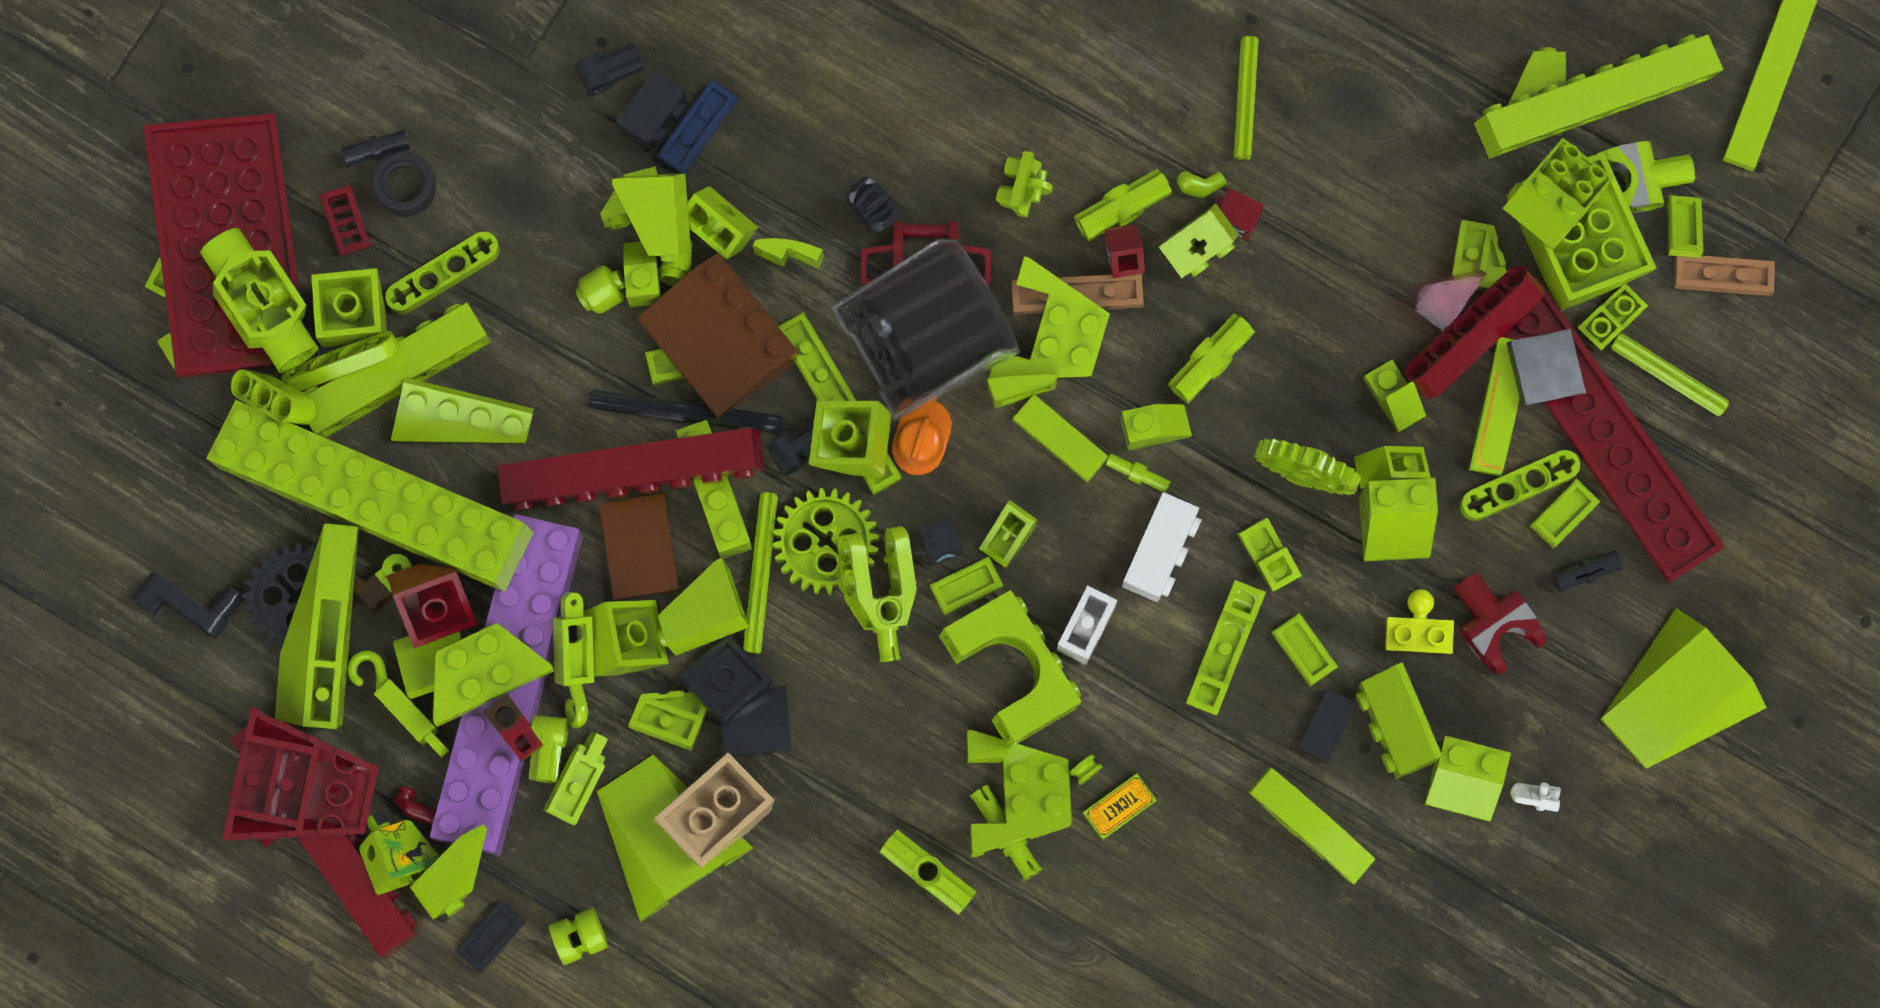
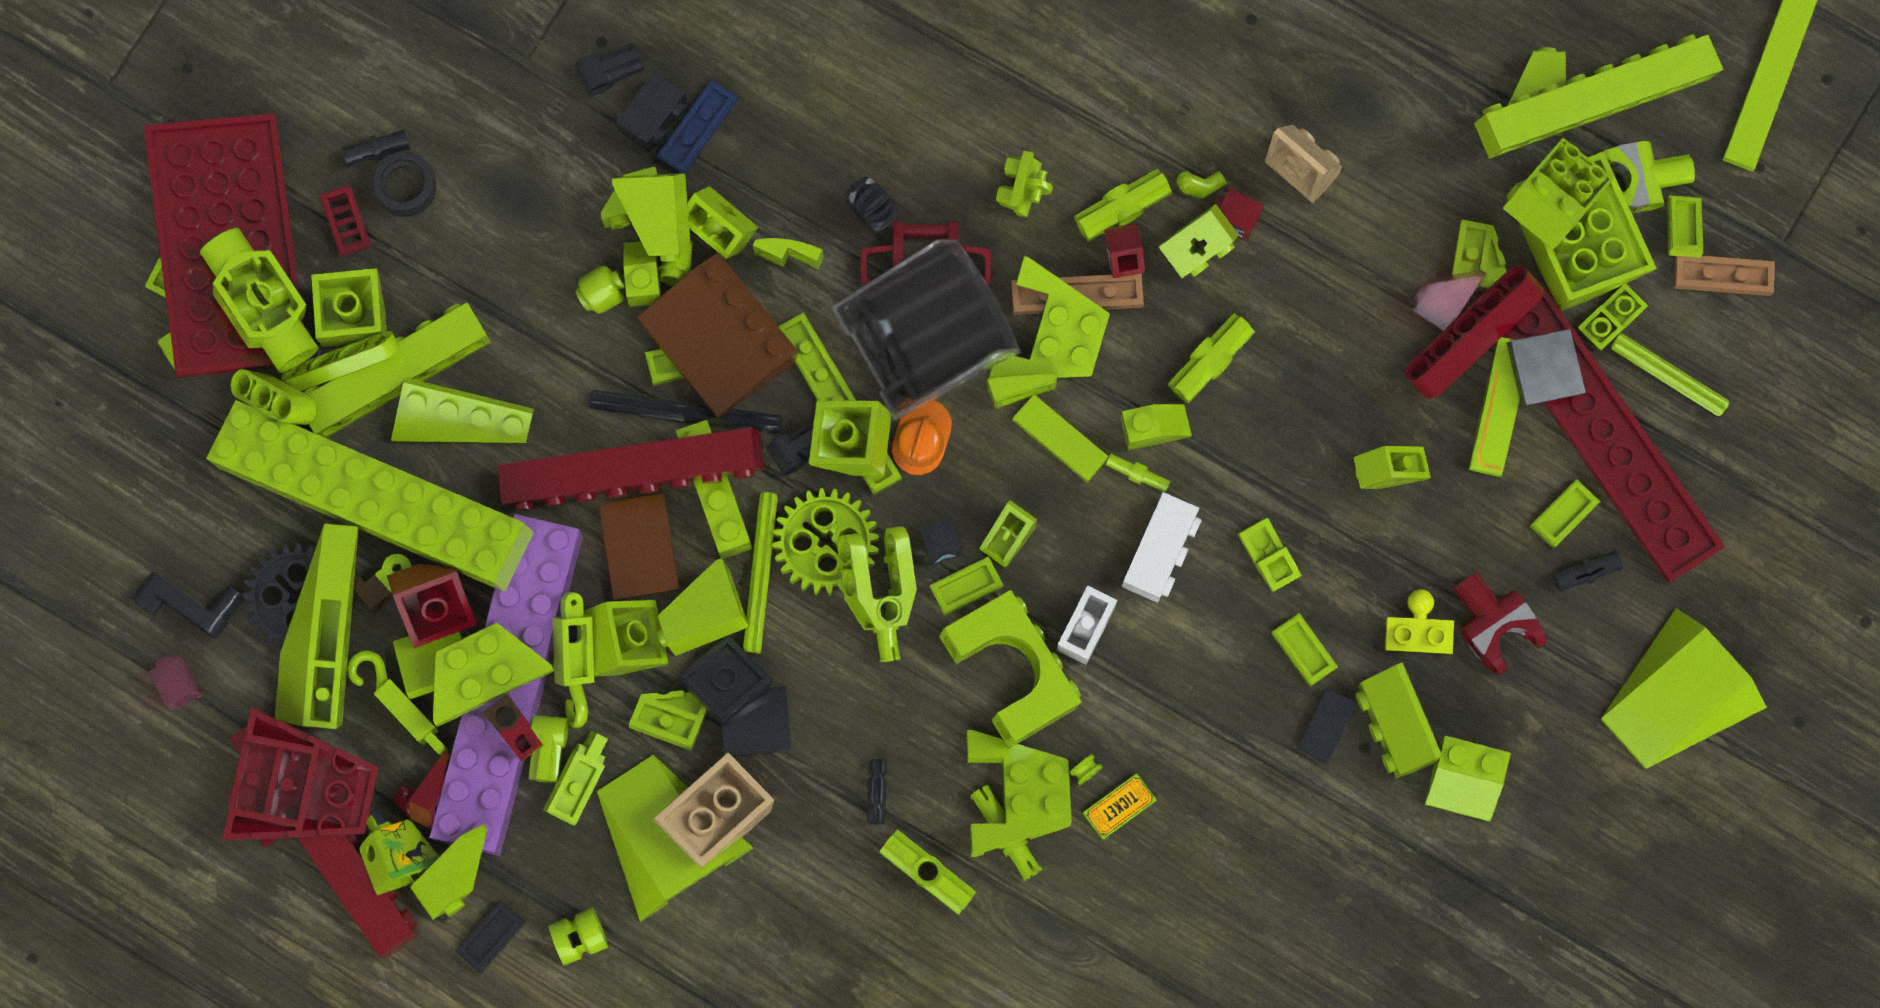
lime beam [385,232,500,314] -> none
lime slope [1186,580,1266,716] -> none
lime axle [1234,36,1258,160] -> none
lime slope [1248,767,1375,884] -> none
lime gear [1254,439,1361,496] -> none
lime slope [1359,478,1438,562] -> none
lime slope [1363,360,1426,433] -> none
lime beam [1460,450,1580,521] -> none
white piece [1510,783,1561,812] -> none
none -> clear pink brick [149,655,203,711]
none -> dark red slope [408,751,451,828]
none -> black axle [867,759,887,825]
none -> tan slope [1265,125,1342,203]

